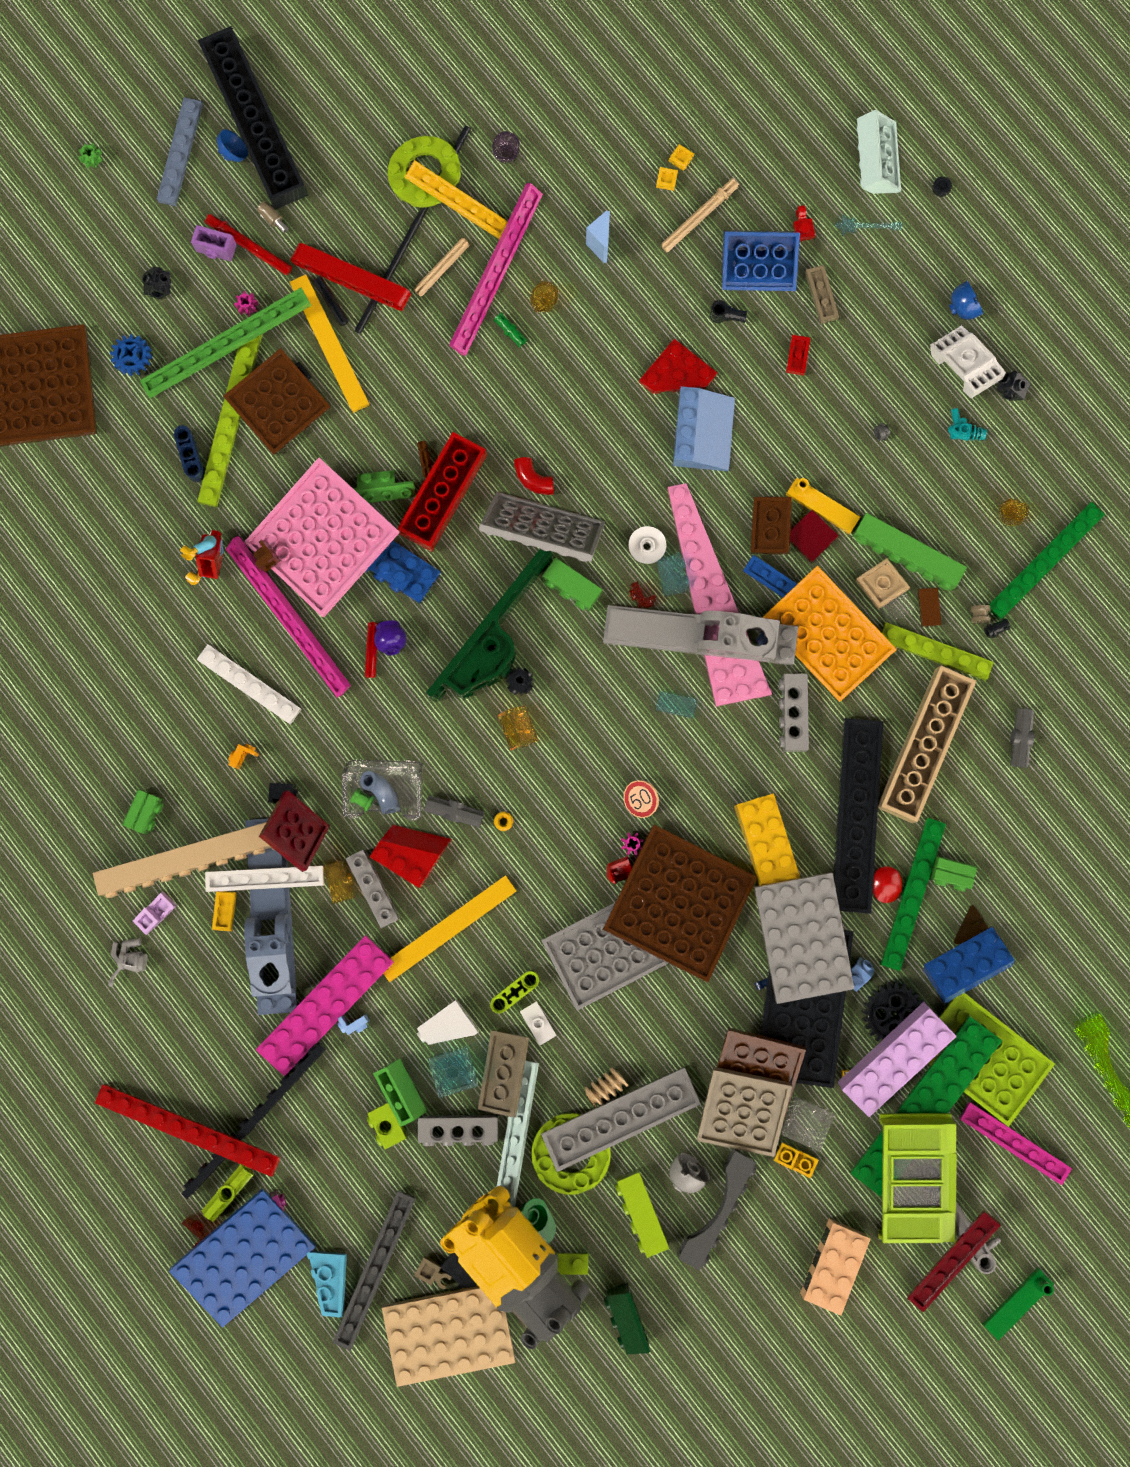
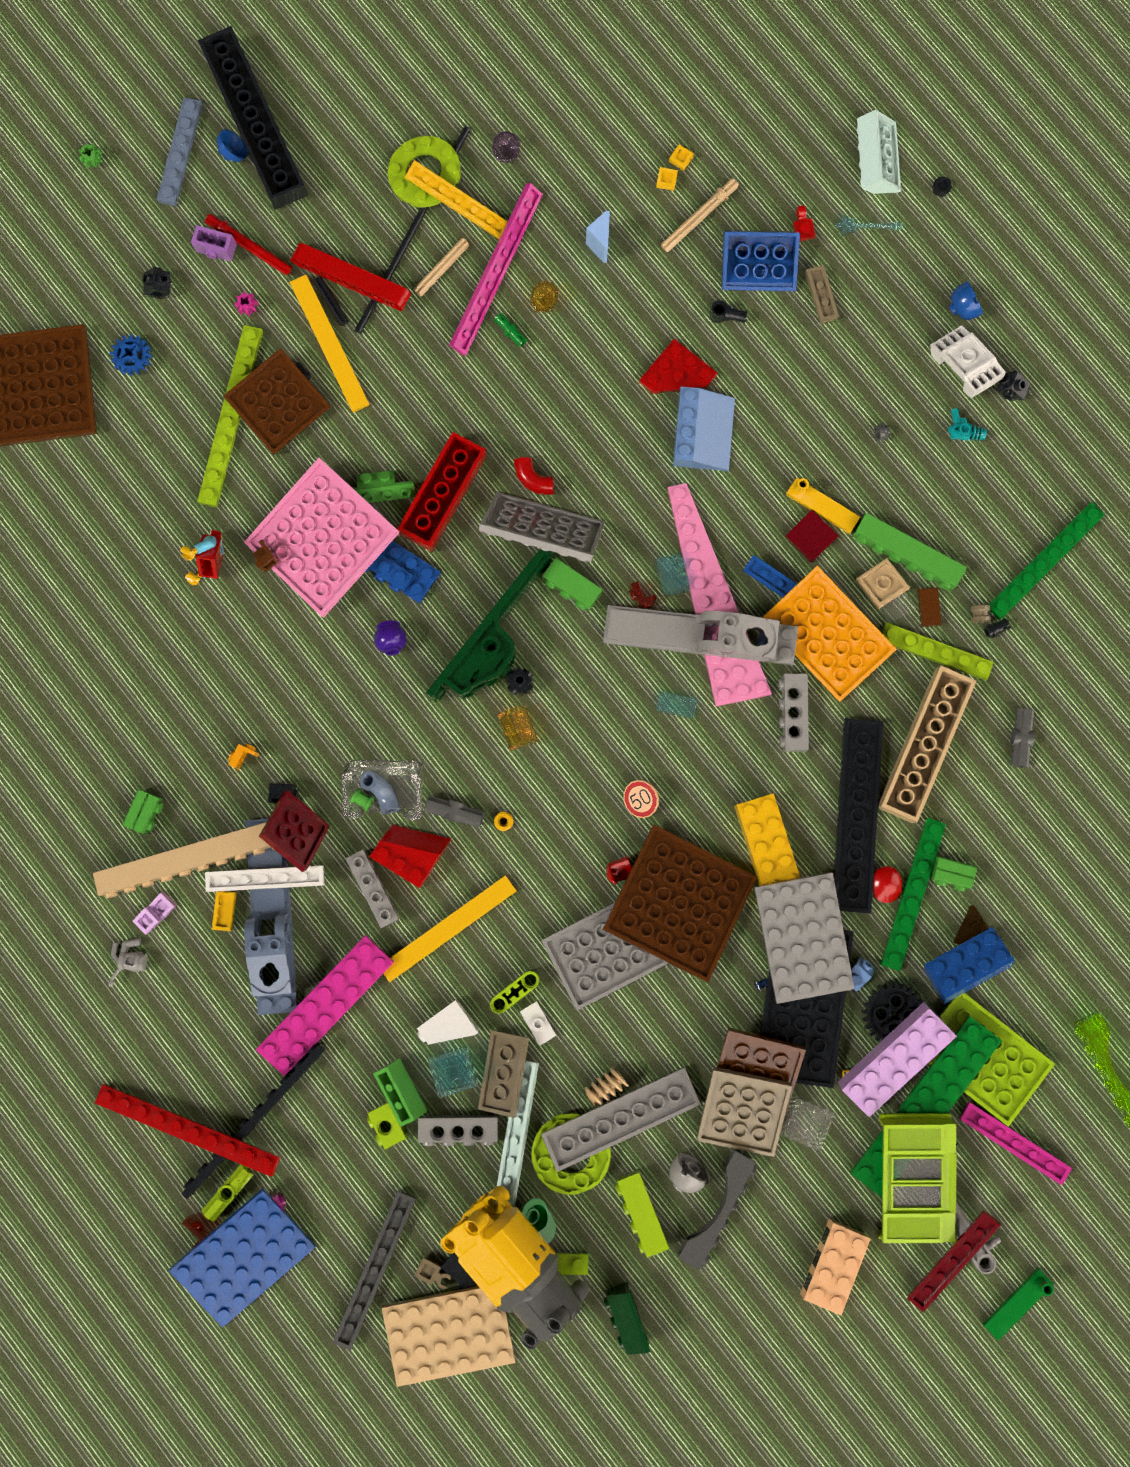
bright green plate [140,287,312,398] -> none
dark blue beam [174,425,205,482] -> none
white plate [197,644,302,725] -> none
dark pink plate [226,536,351,698] -> none
dark tan piece [257,201,288,233] -> none
medium azure wing [307,1251,347,1317] -> none
clear yellow brick [323,861,355,904] -> none
light blue bracket [337,1014,370,1035] -> none
red axle [365,622,378,678] -> none
reddish brown axle [417,441,432,478] -> none
dark pink gear [621,833,644,856] -> none
white dish [628,526,666,564] -> none
reddish brown plate [751,497,792,554] -> none
yellow slope [774,1142,819,1179] -> none
red plate [786,335,810,376] -> none
clear yellow hair [999,498,1030,527] -> none

